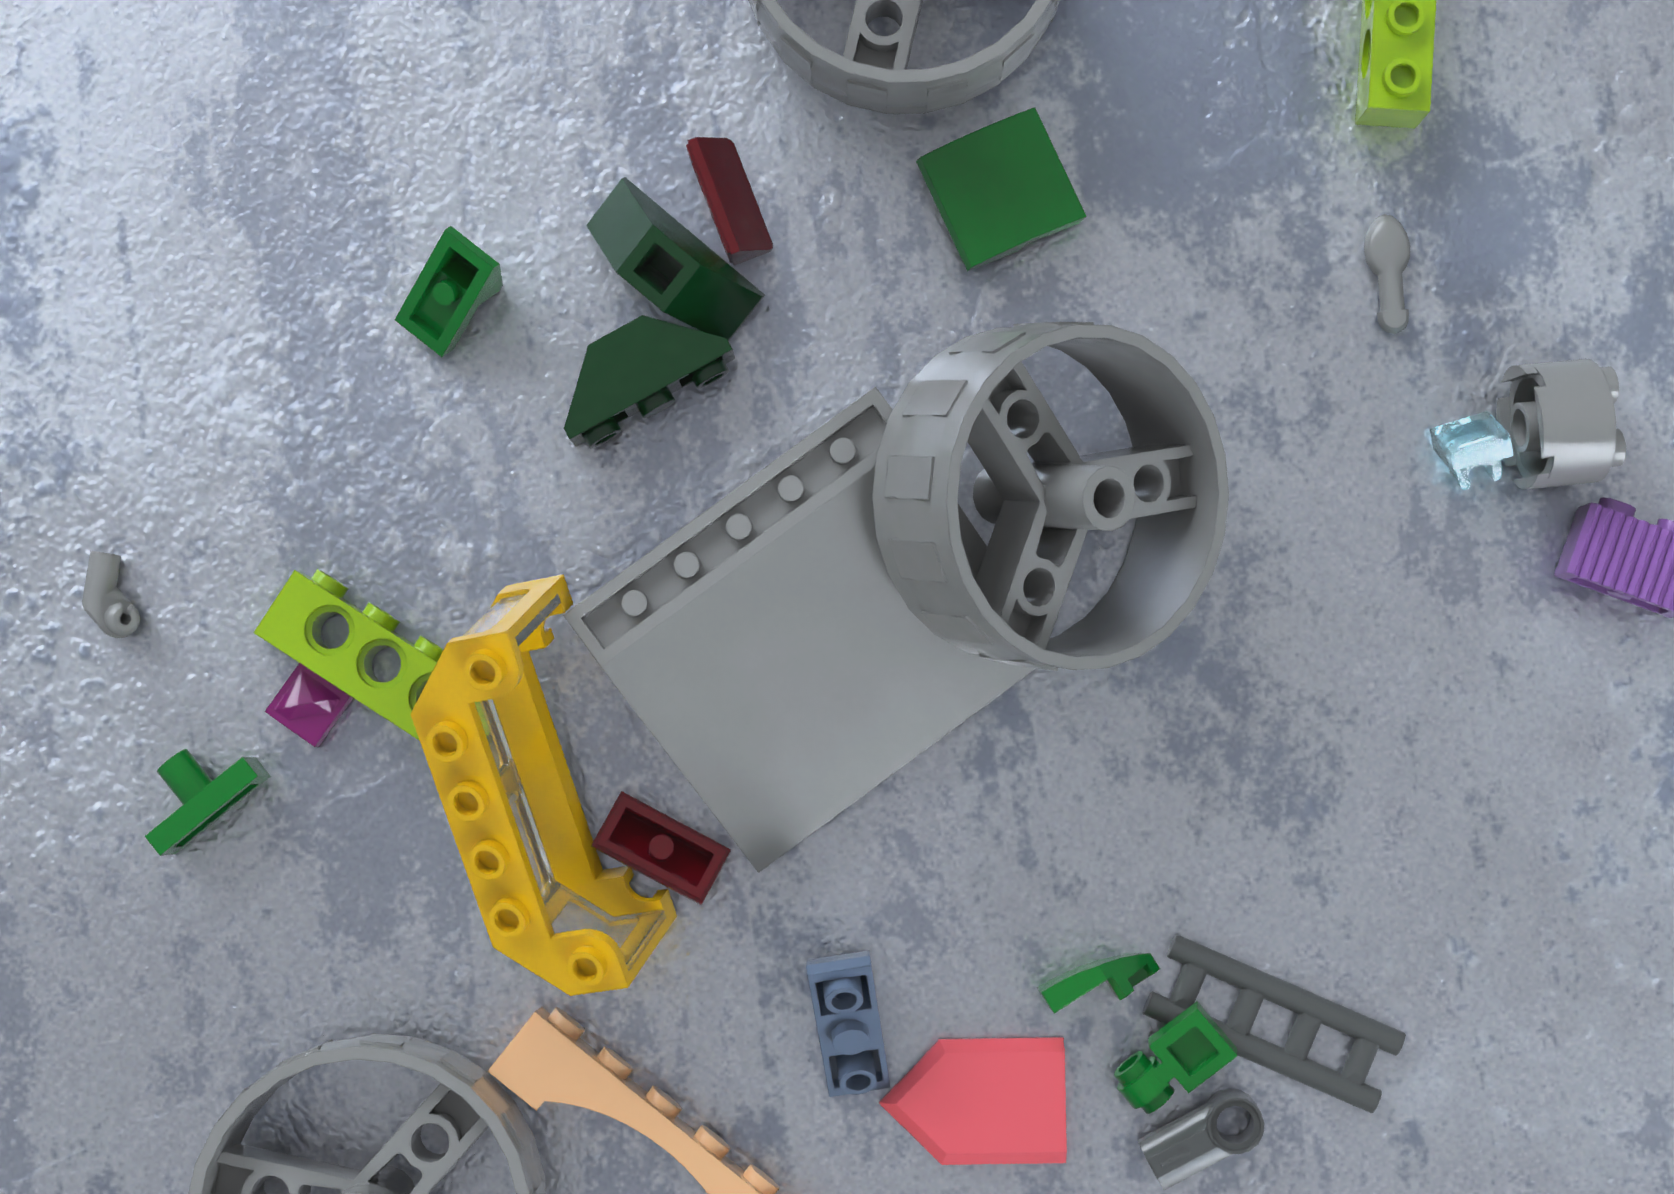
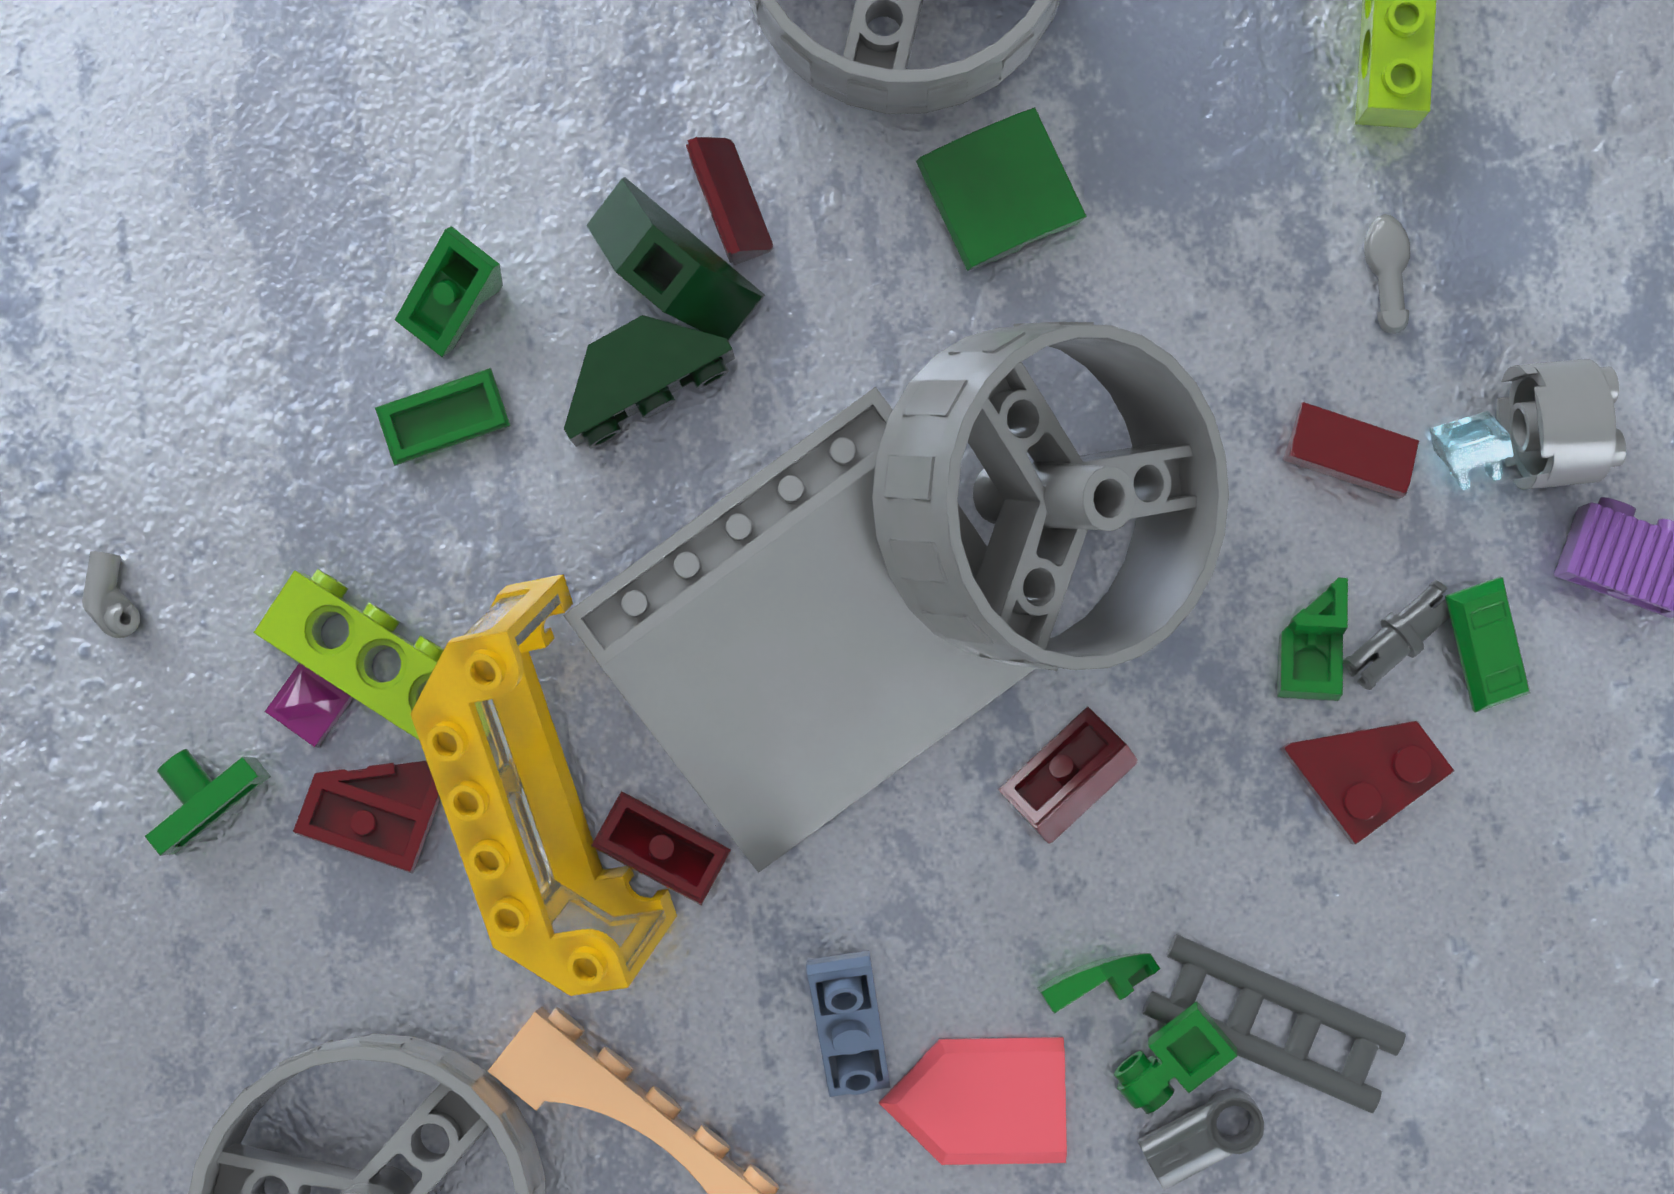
none -> dark red wing [293,760,440,874]
none -> green tile [375,368,511,466]
none -> dark red slope [998,706,1137,844]
none -> green slope [1277,577,1348,701]
none -> dark red wing [1280,721,1454,845]
none -> dark red slope [1283,402,1419,499]
none -> dark grey pin [1343,580,1452,690]
none -> green tile [1445,577,1530,713]

